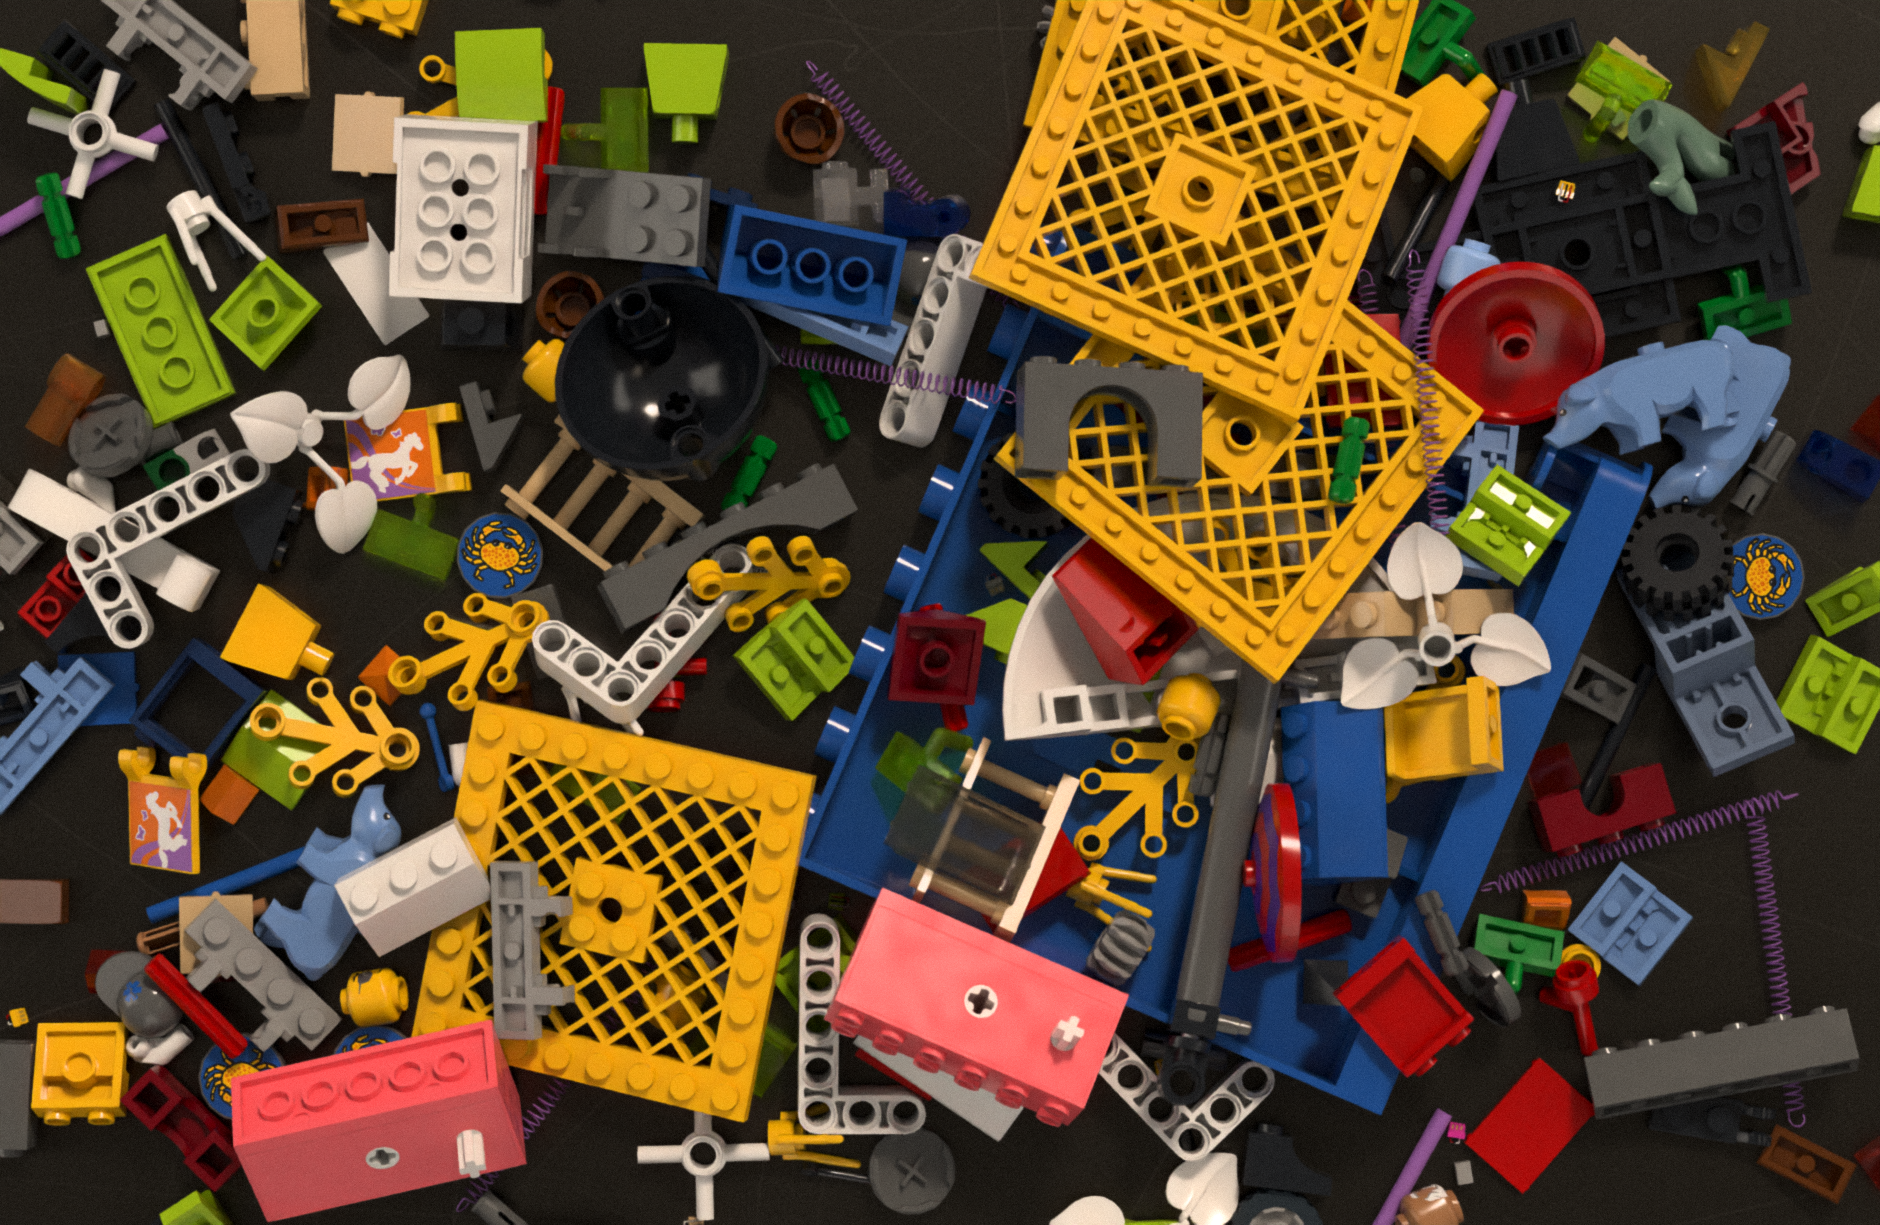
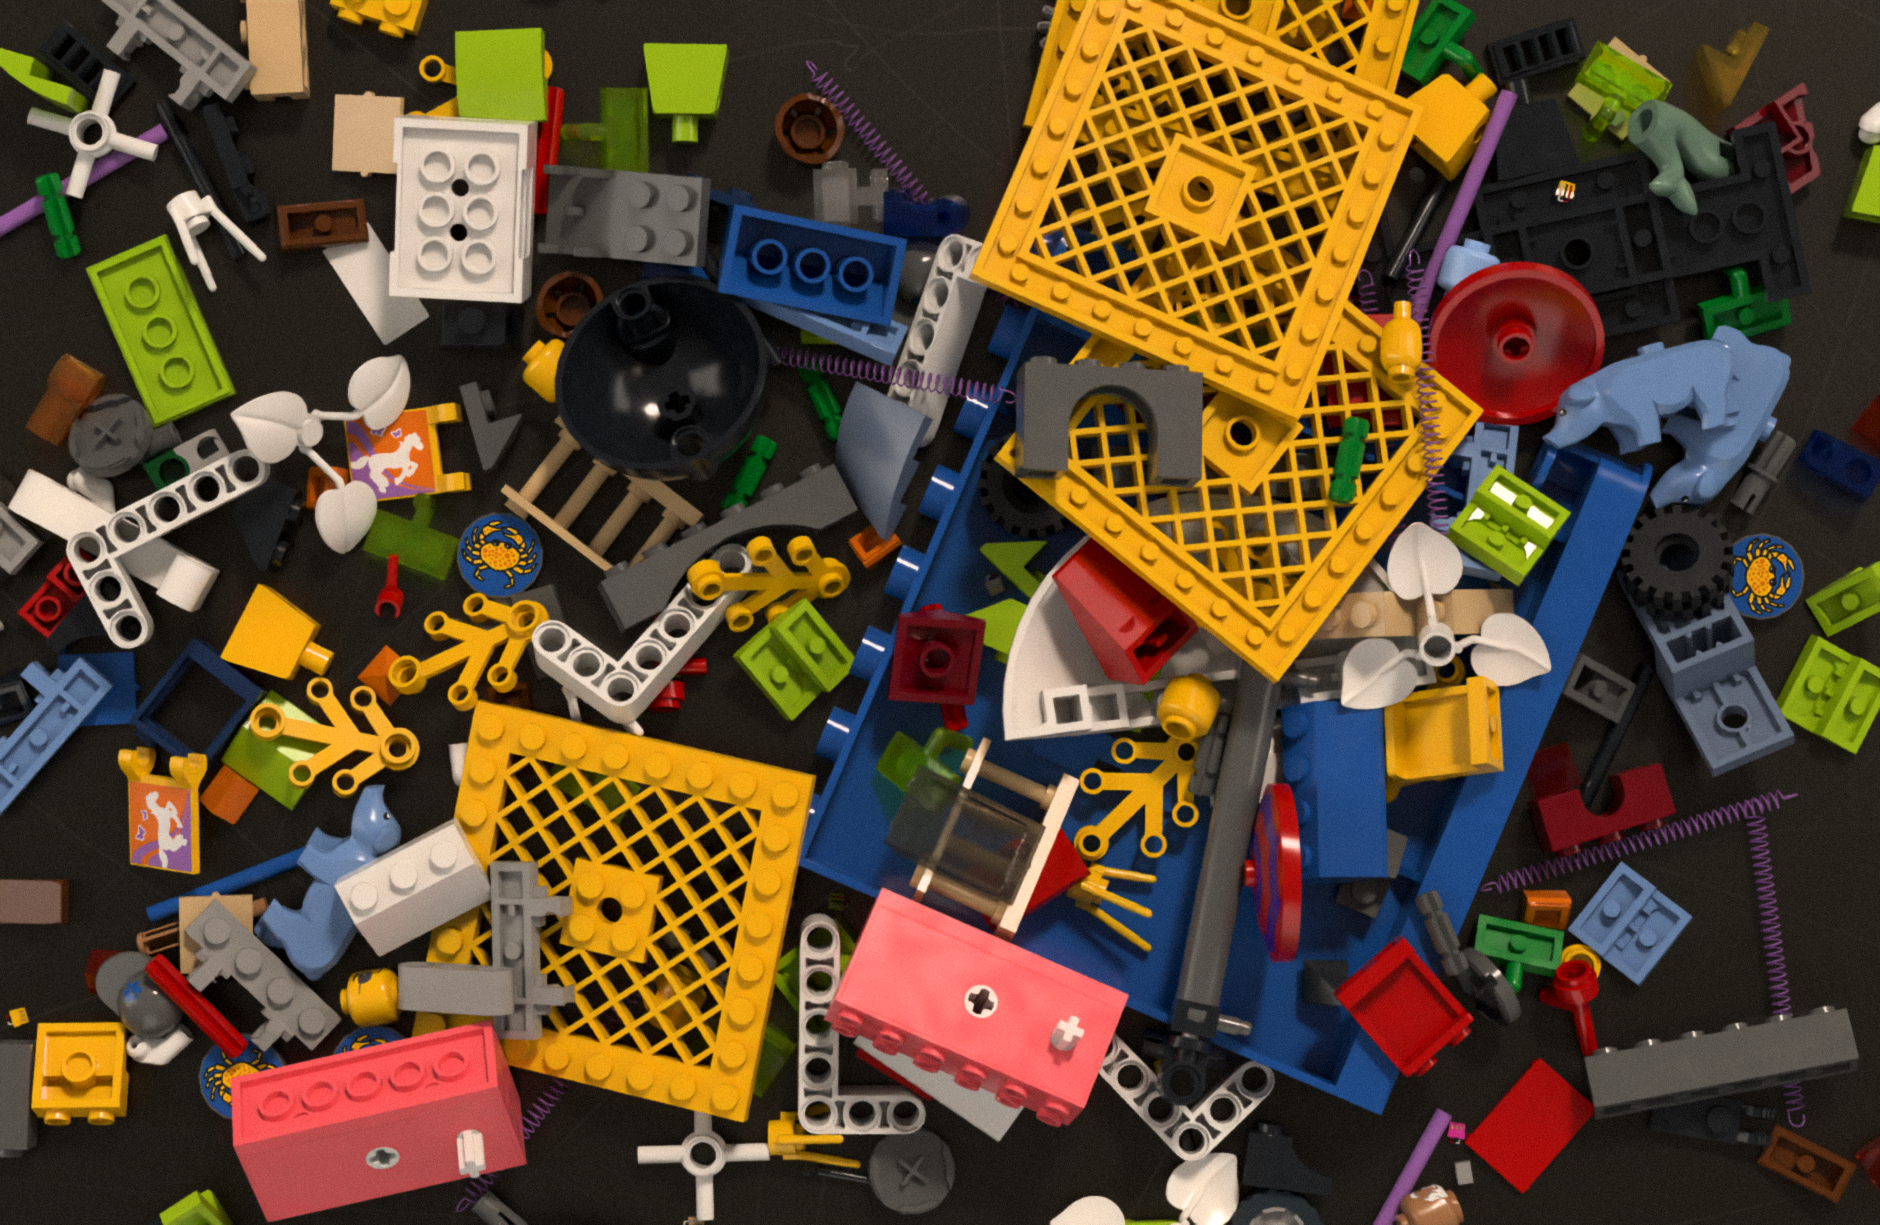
light grey piece [93,319,112,339] -> none
dark red arch [120,1064,242,1192] -> none
lime slope [209,255,322,371] -> none
blue hinge [419,703,454,792] -> none
light grey gear [1086,909,1155,986] -> none
red axle [1228,909,1352,972] -> none
none -> red hand [374,554,405,618]
none -> light grey beam [398,961,514,1016]
none -> sand blue slope [835,381,933,542]
none -> orange slope [847,524,903,573]
none -> yellow plant [1380,301,1423,383]

